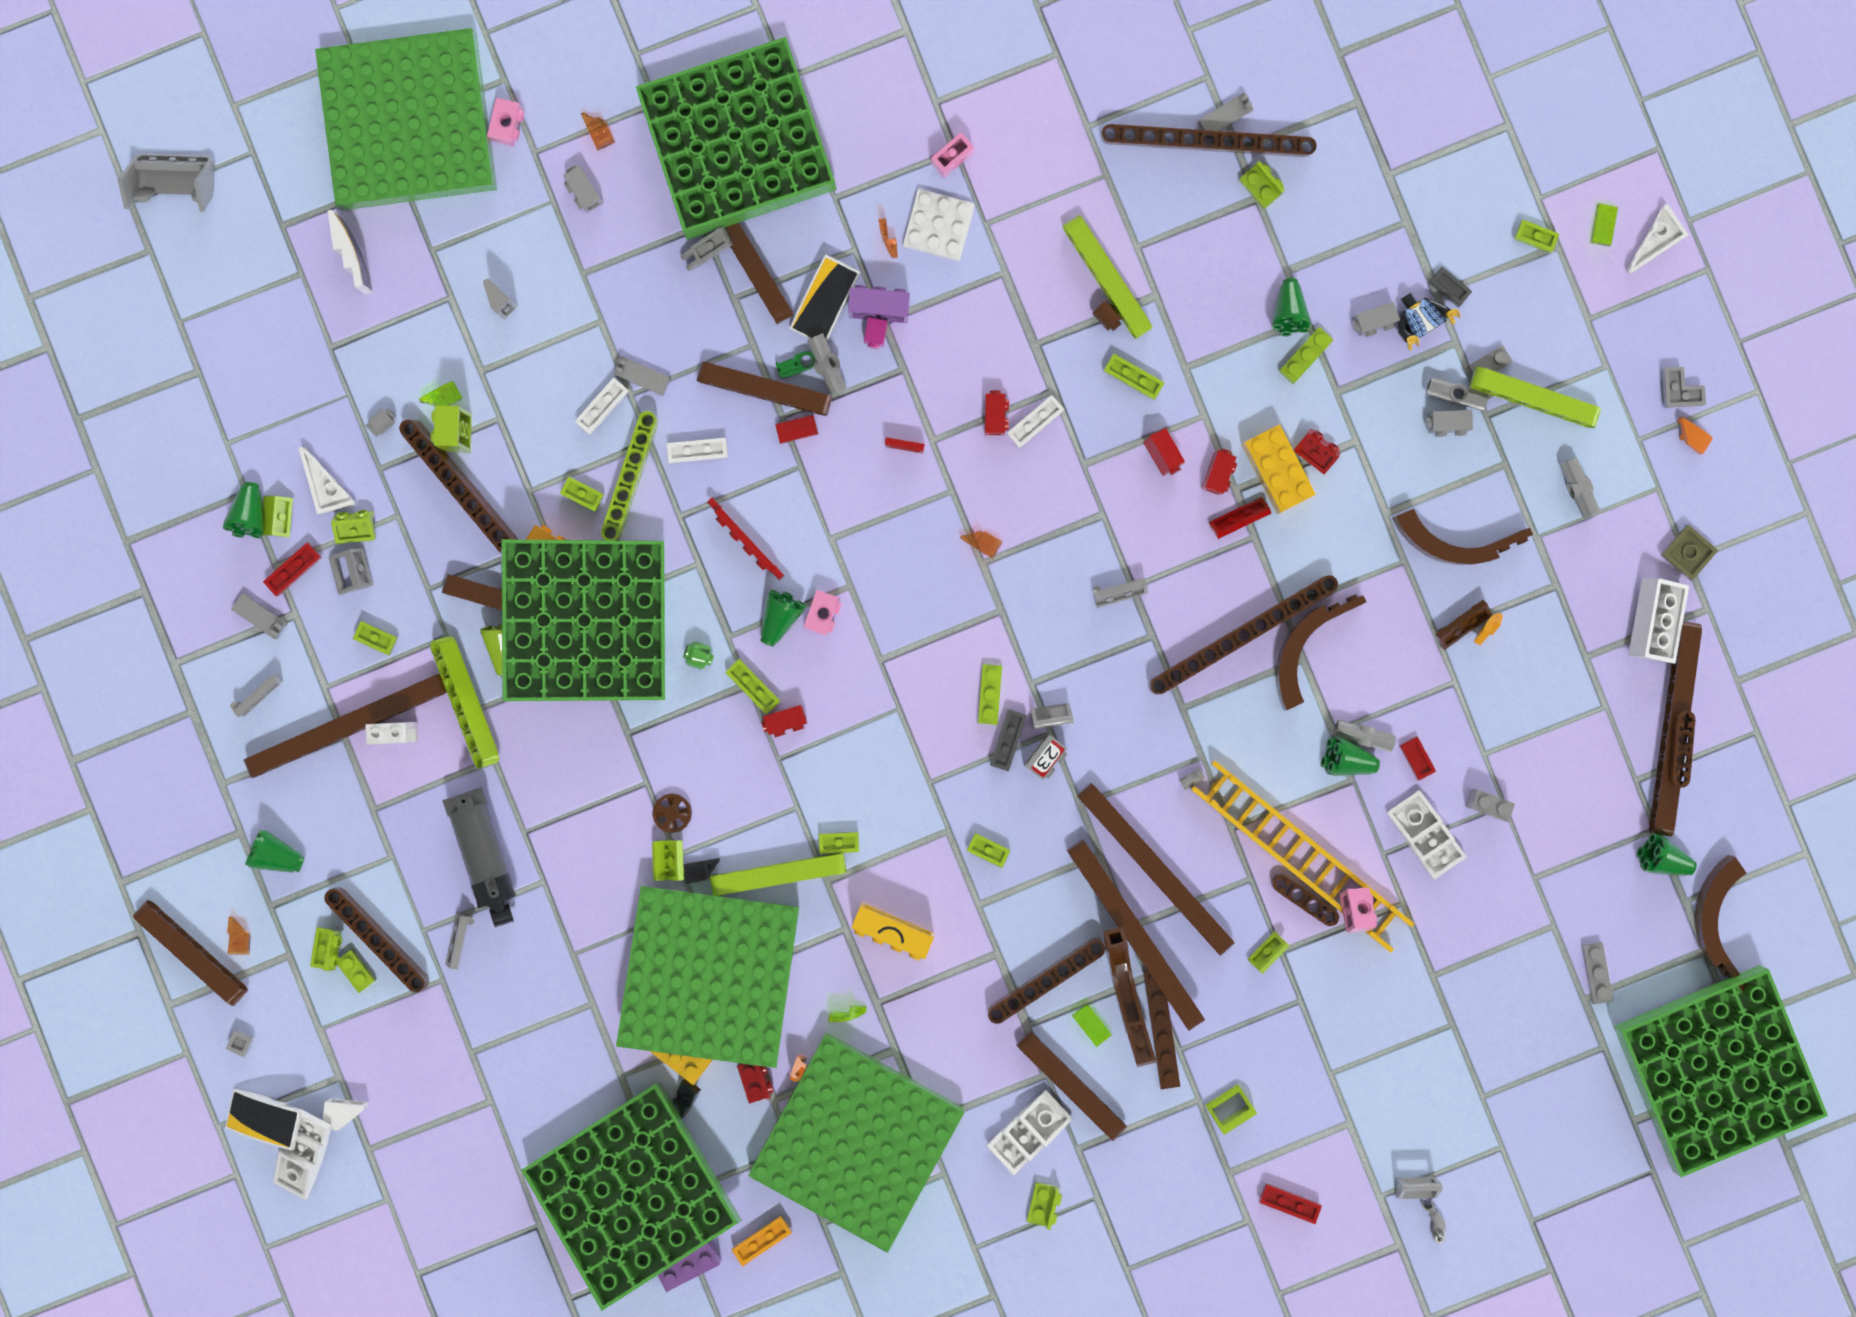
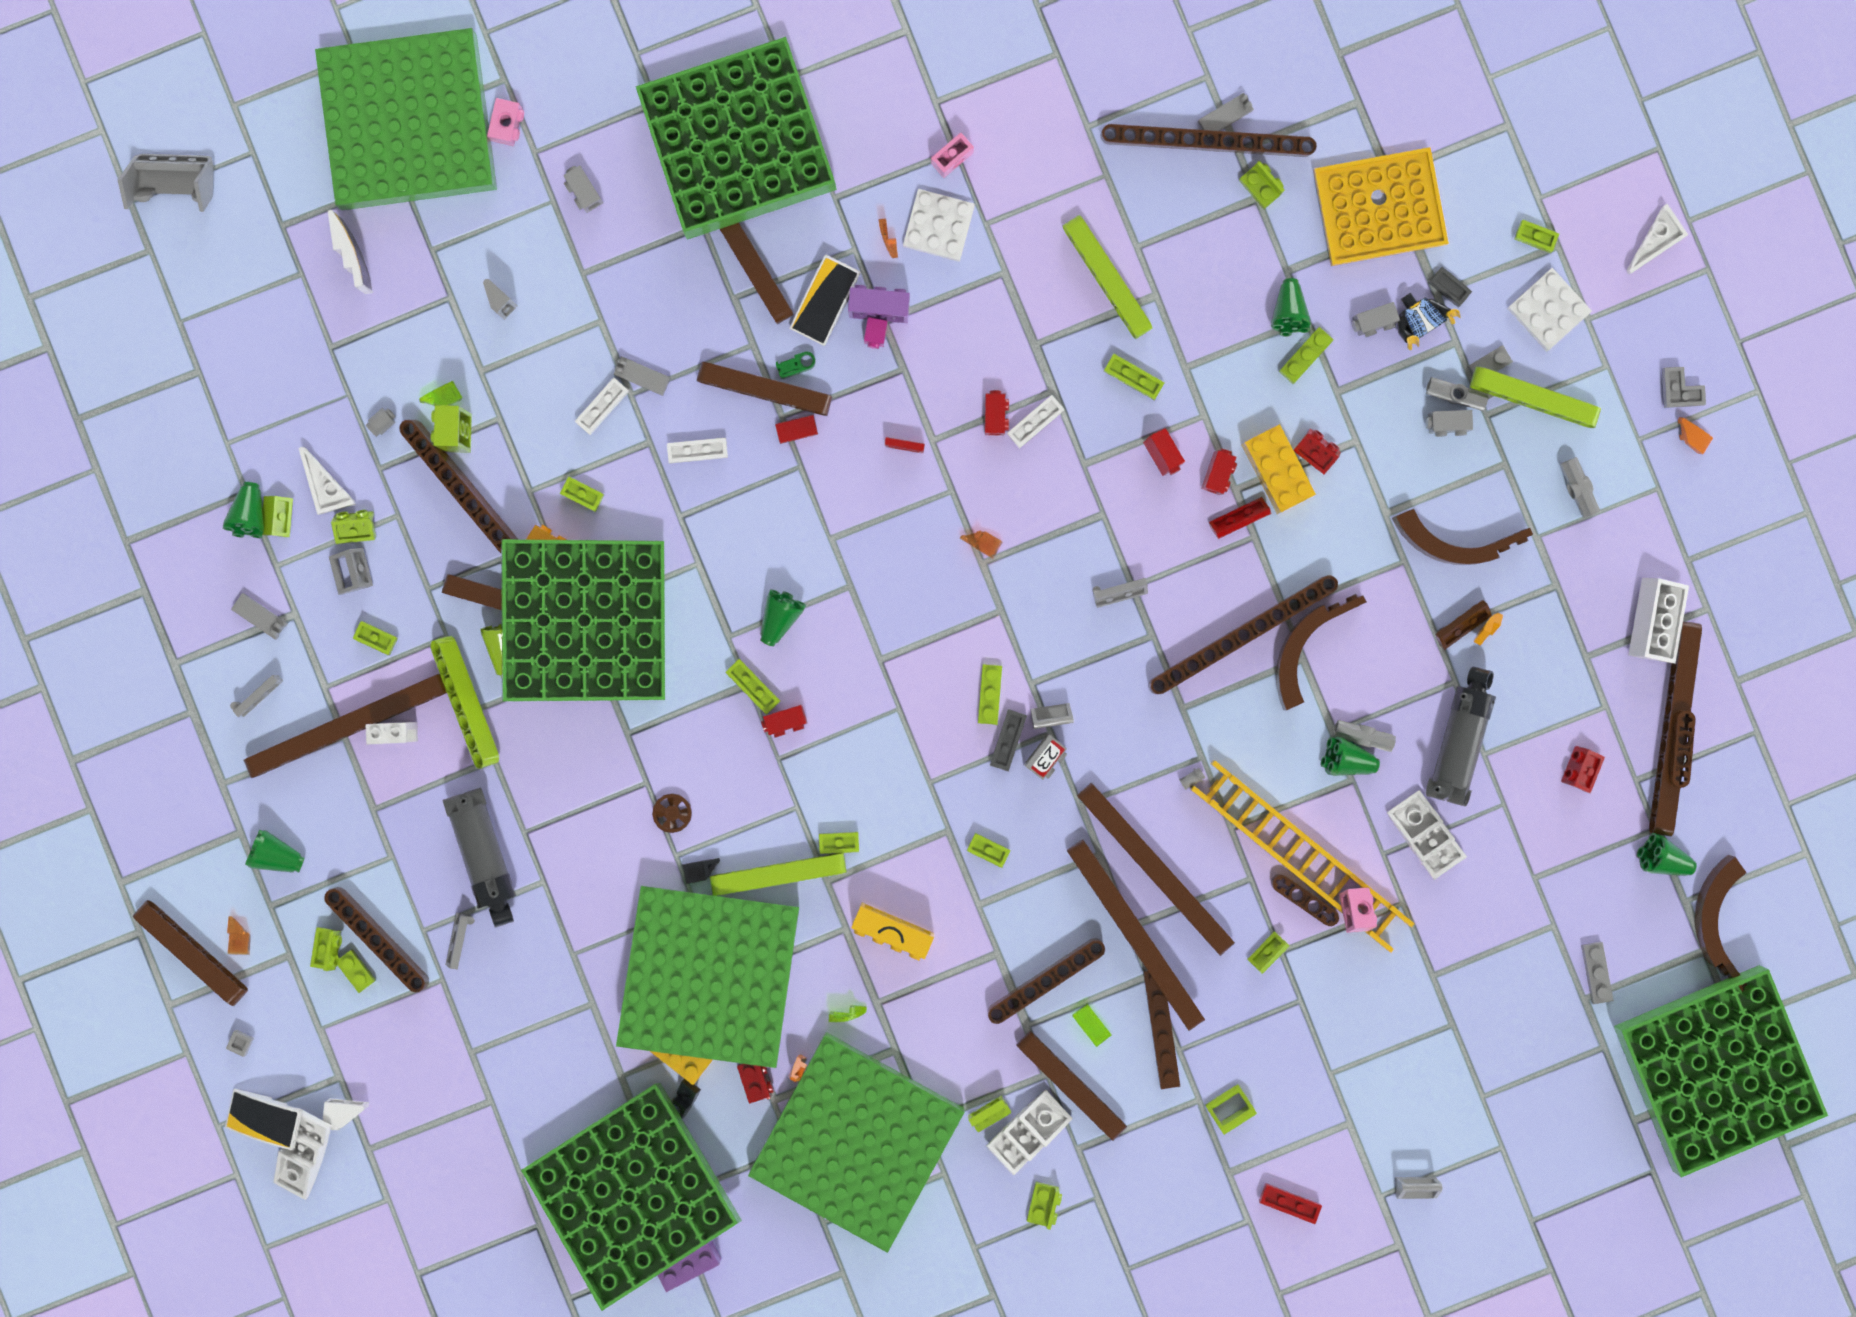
red plate [263,542,322,597] -> none
clear orange slope [581,112,615,151] -> none
lime beam [601,411,658,541] -> none
lime bracket [652,840,684,881] -> none
light grey hinge [680,227,733,271] -> none
bright green head [683,641,714,670] -> none
red plate [706,497,785,580] -> none
light orange plate [731,1215,792,1267] -> none
bright pink brick [804,590,842,636] -> none
light grey piece [807,333,847,395] -> none
reddish brown brick [1092,300,1122,331] -> none
reddish brown arch [1103,926,1156,1067] -> none
red tile [1399,737,1436,781] -> none
light grey arm [1421,1199,1446,1244] -> none
light grey brick [1465,788,1515,822] -> none
clear neon green tile [1590,203,1618,247] -> none
olive plate [1661,525,1719,581] -> none
none -> lime bracket [968,1095,1011,1132]
none -> yellow plate [1313,147,1449,266]
none -> dark grey piece [1426,666,1496,807]
none -> white plate [1507,268,1592,352]
none -> red bracket [1561,746,1605,794]

